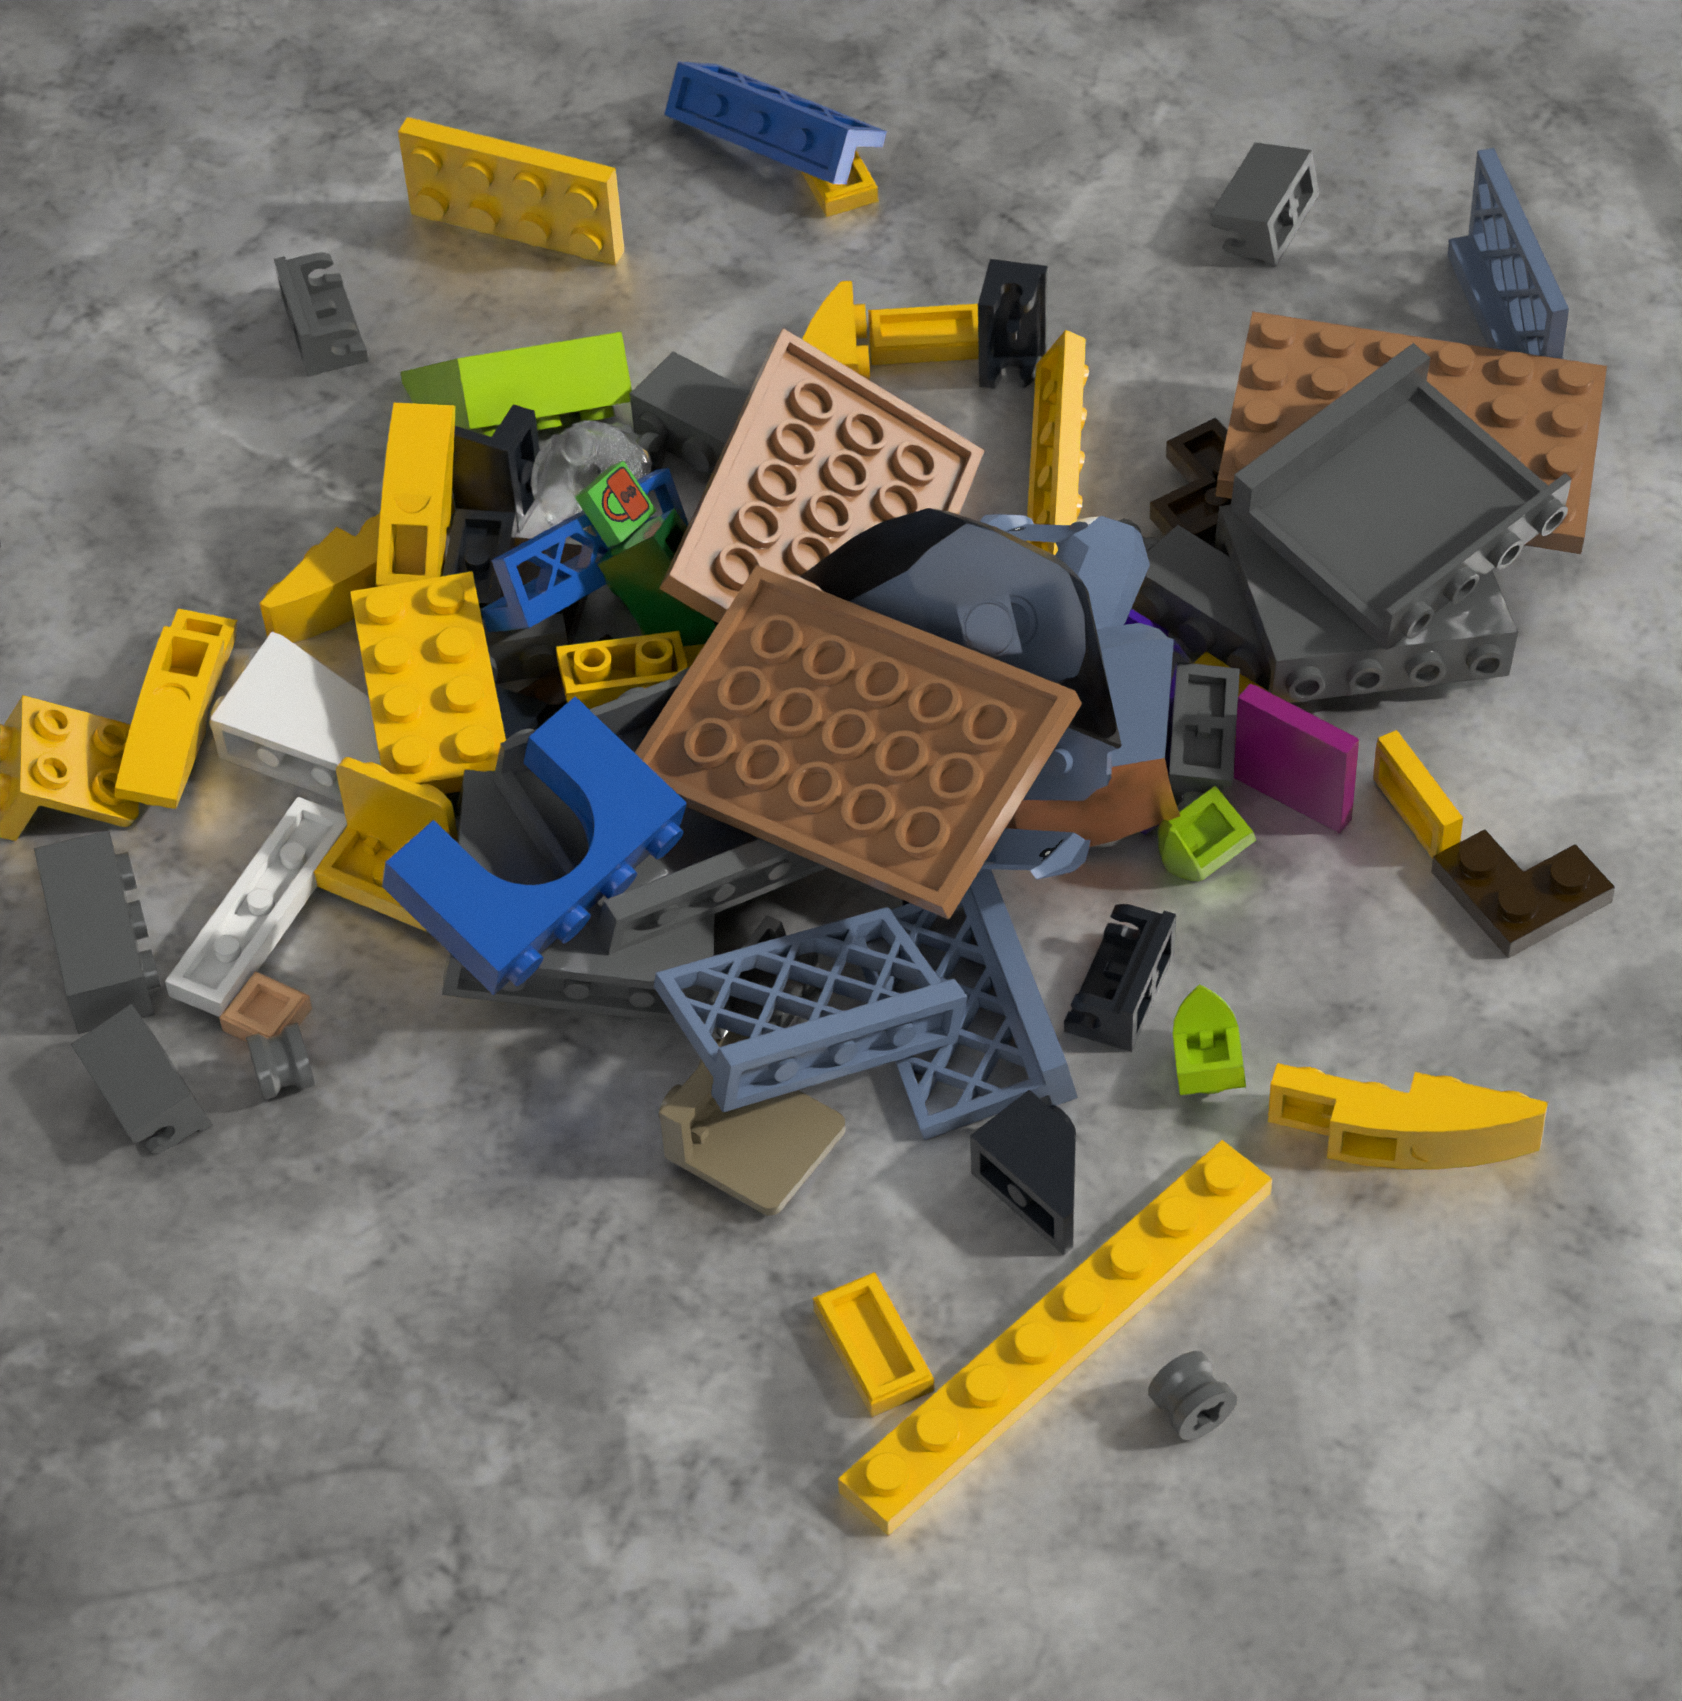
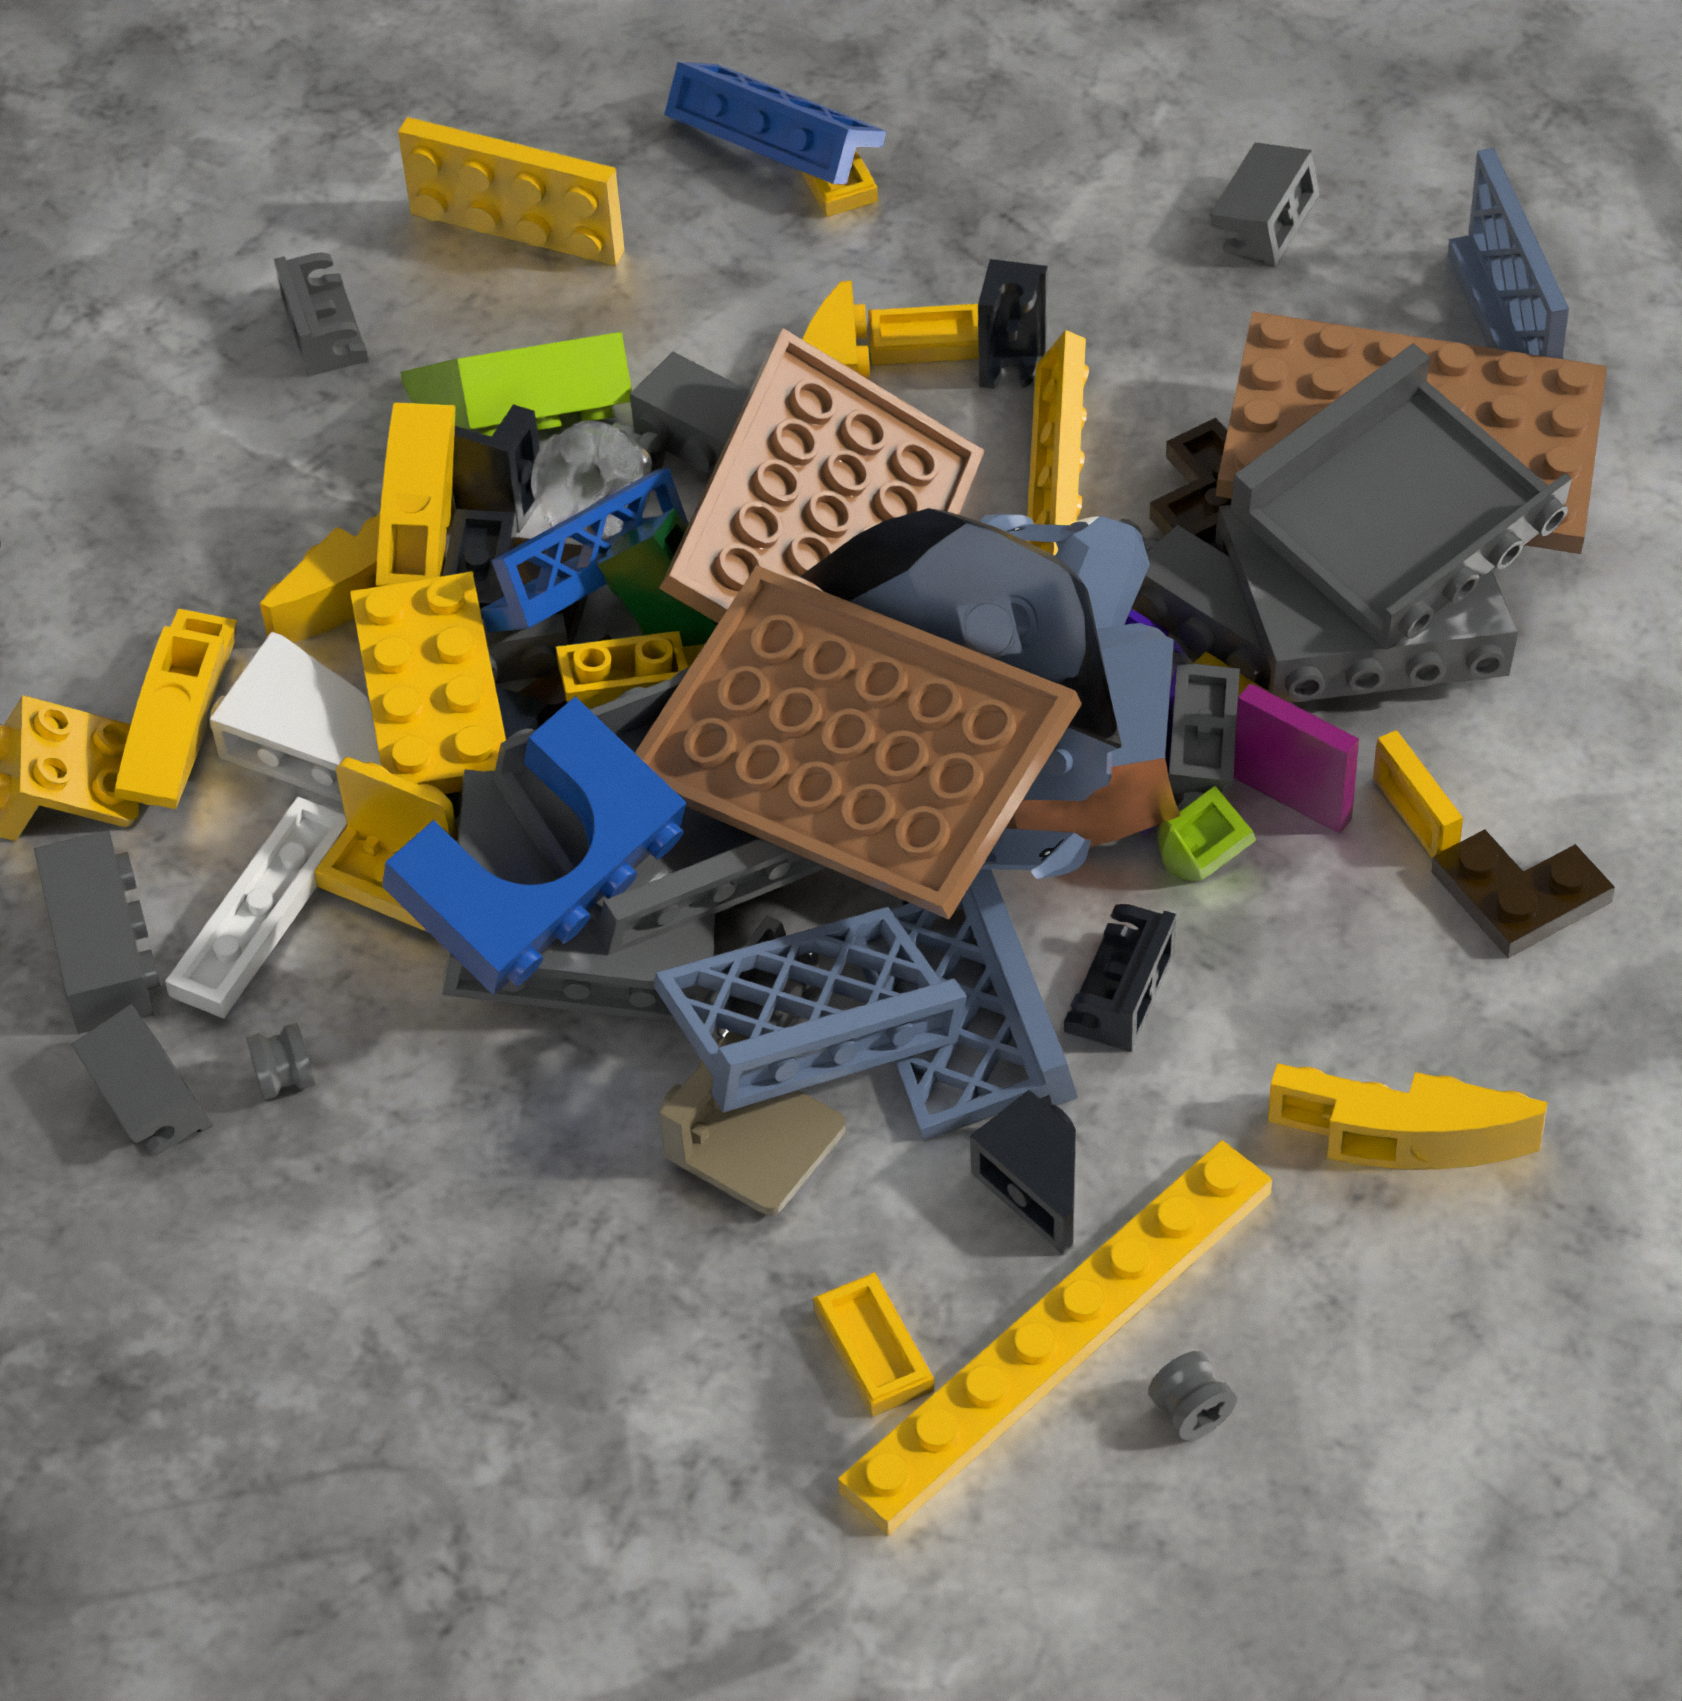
light nougat tile [219,971,312,1042] -> none
tile [575,460,657,548] -> none
lime plate [1172,984,1246,1095] -> none

